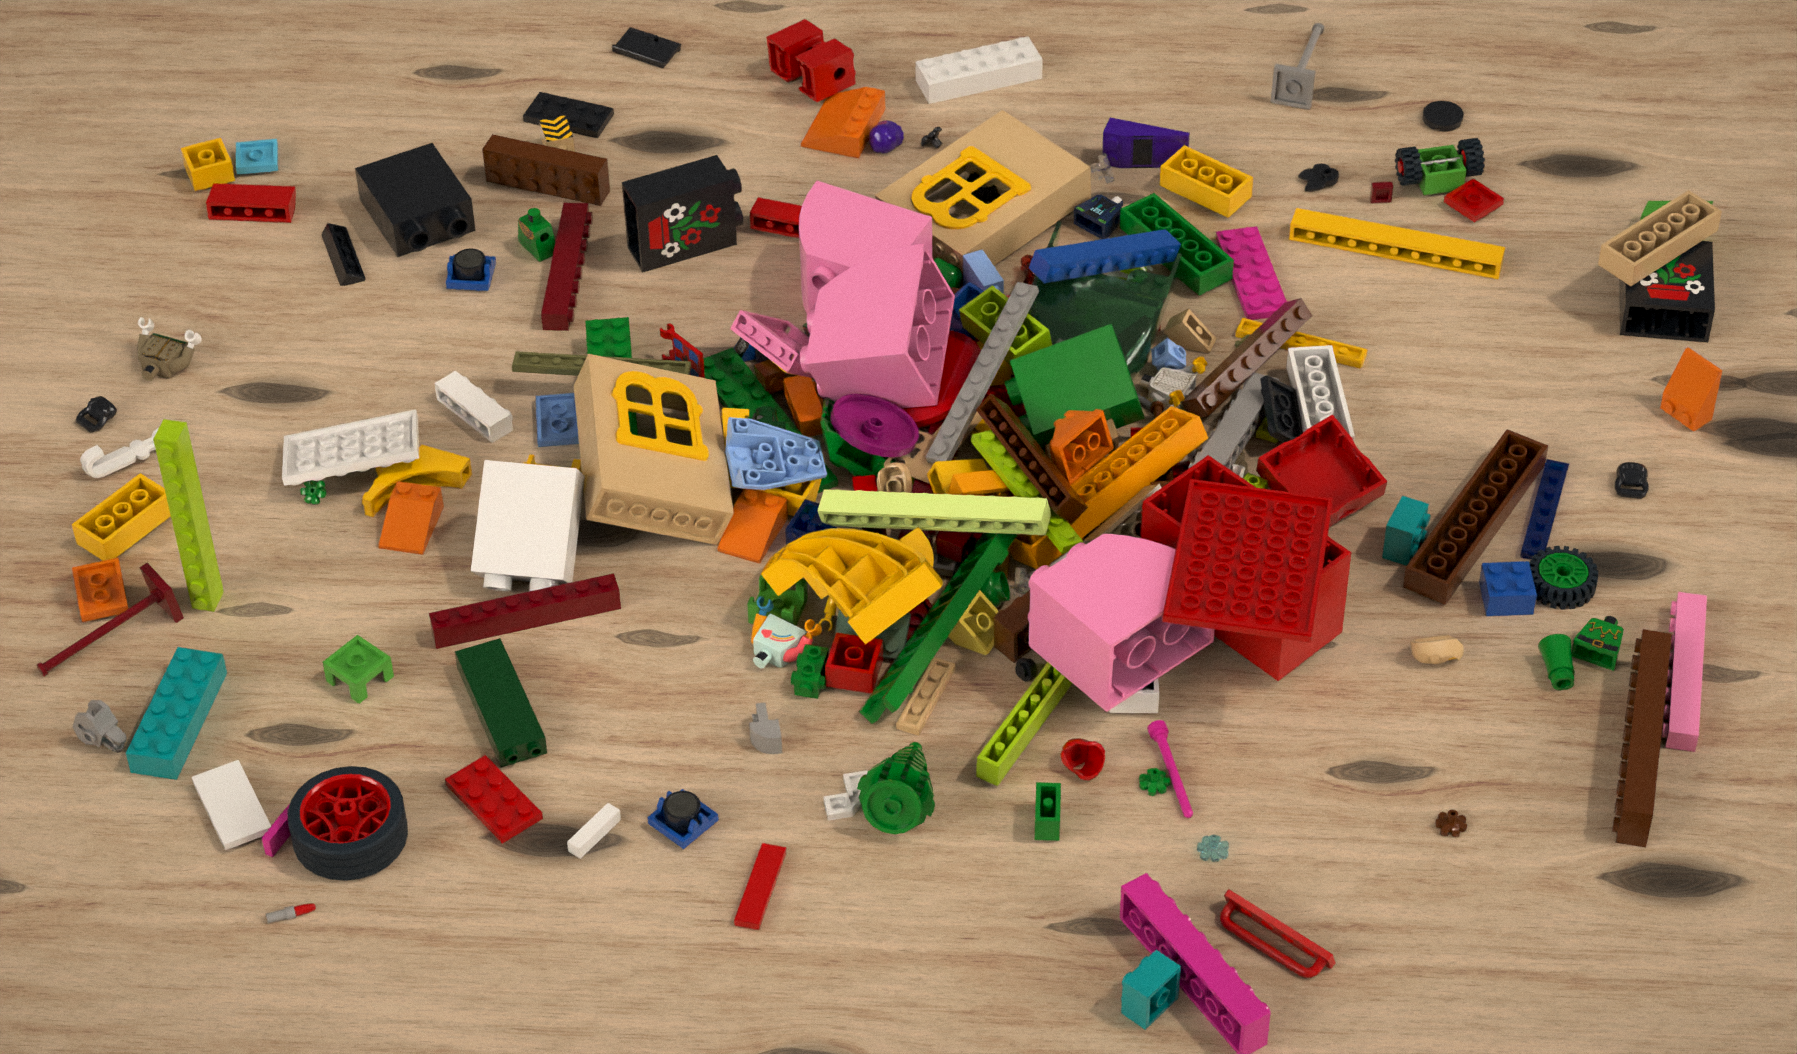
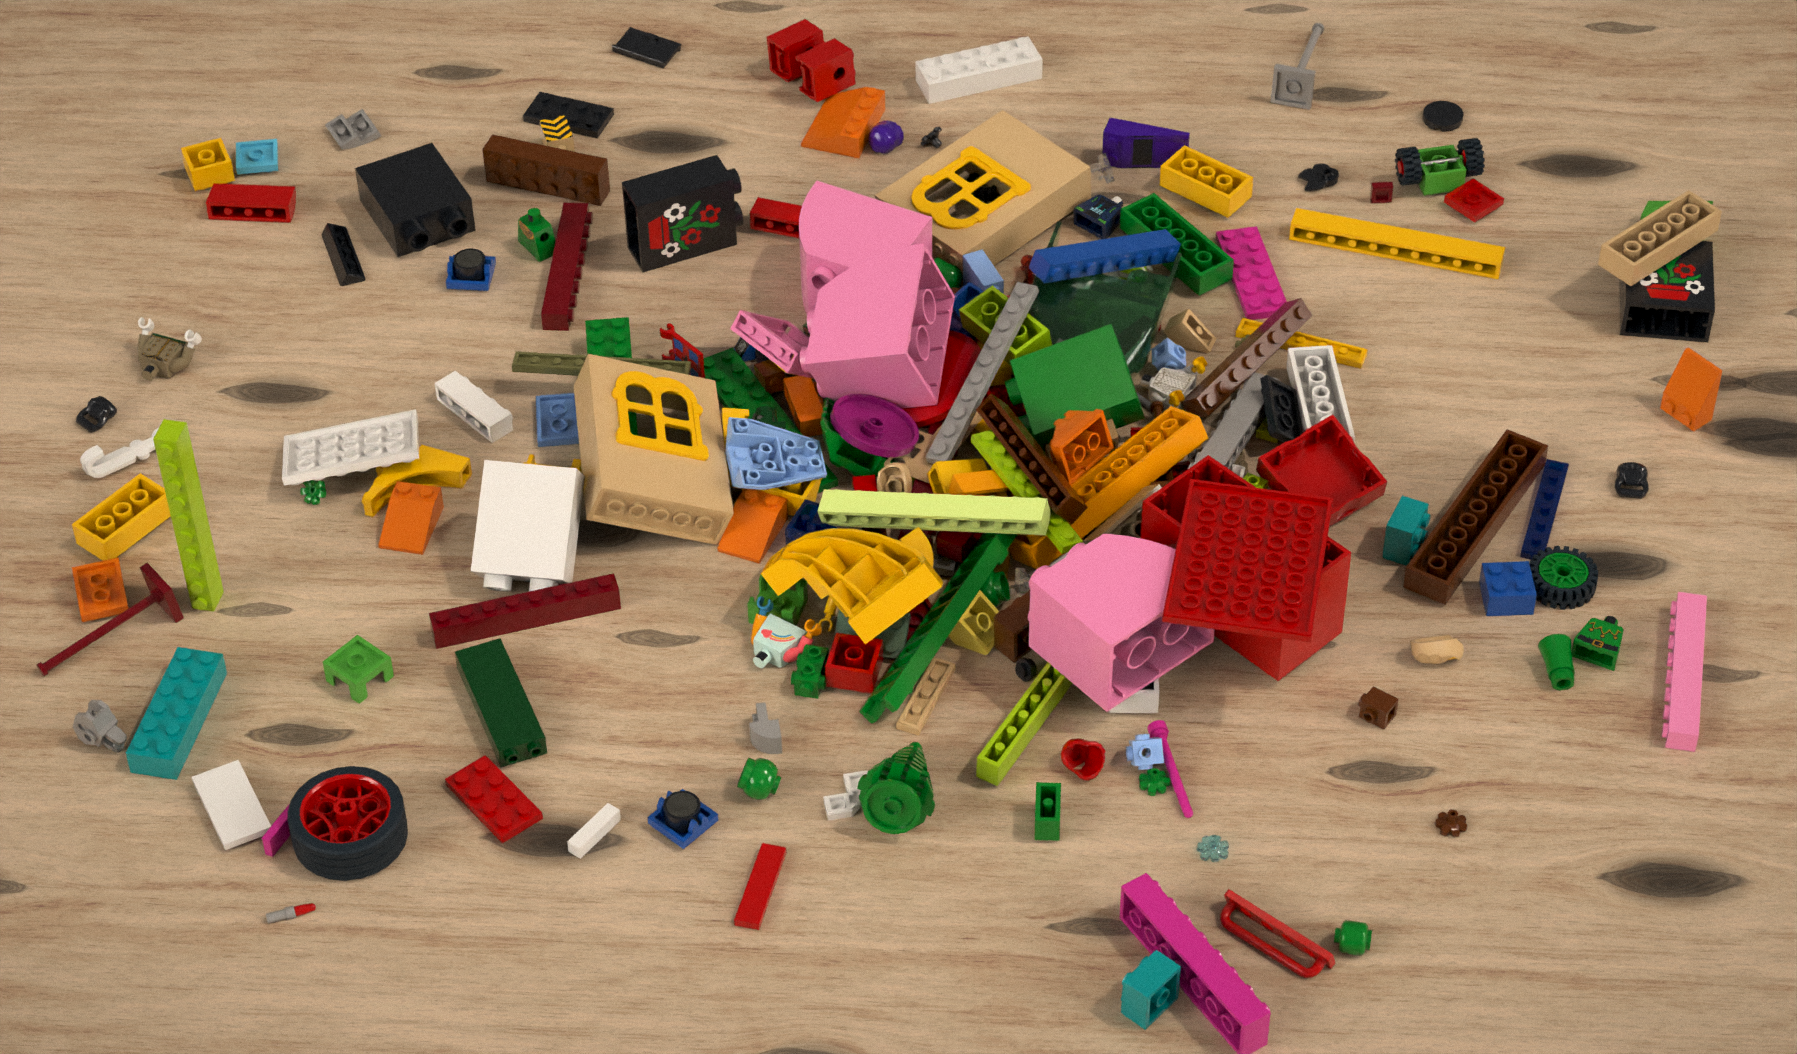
reddish brown brick [1612,629,1672,848] -> none
none -> light grey slope [325,109,381,150]
none -> green piece [737,757,781,800]
none -> light blue brick [1126,734,1164,770]
none -> green head [1334,920,1372,956]
none -> reddish brown brick [1358,686,1398,730]

